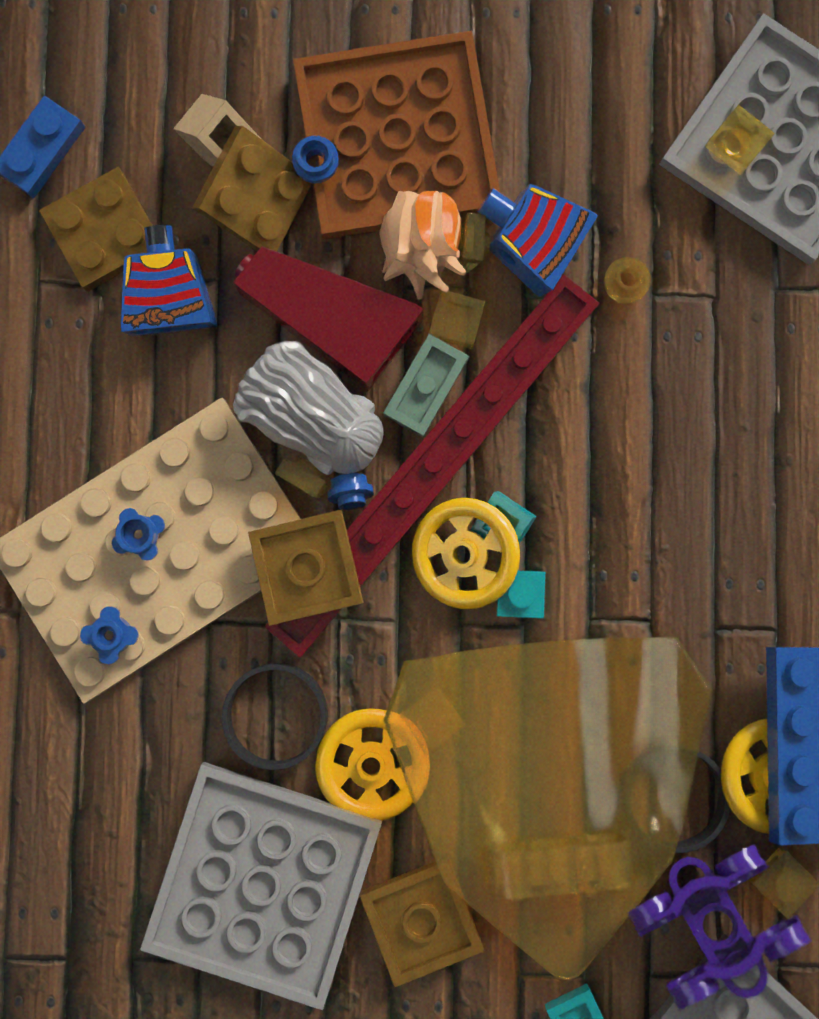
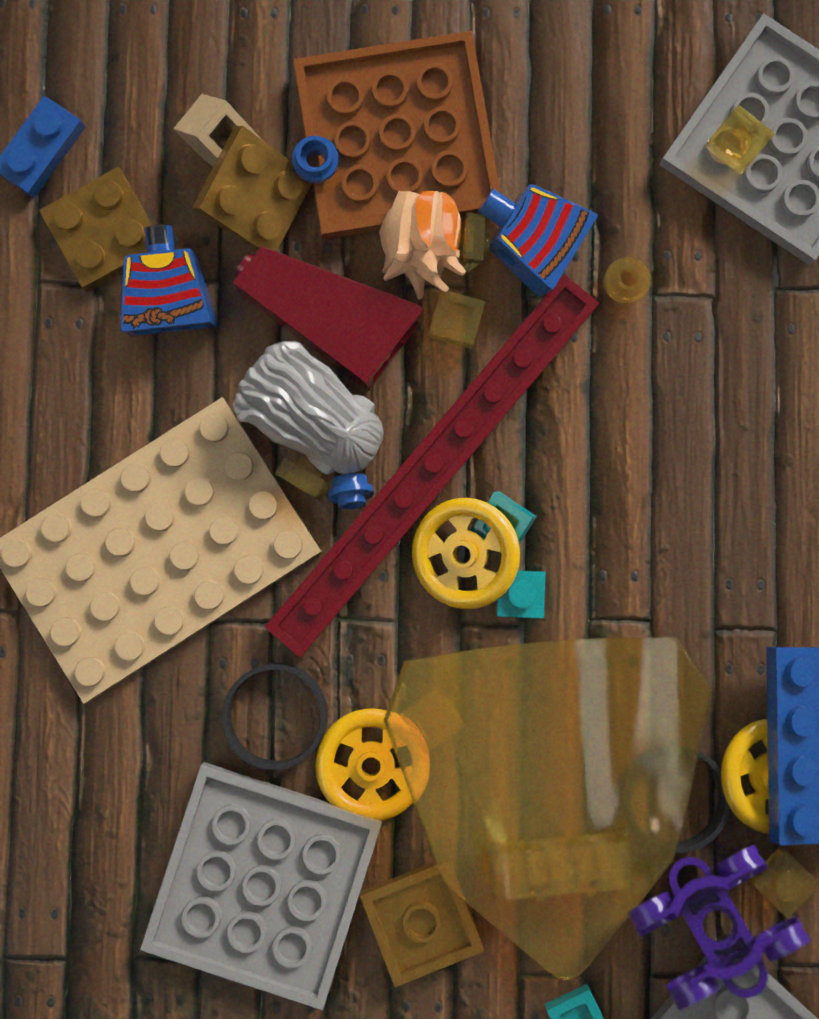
blue plate [80,607,139,664] -> none
blue plate [112,508,165,561] -> none
pearl gold plate [248,510,364,626] -> none
sand green plate [383,334,469,438] -> none

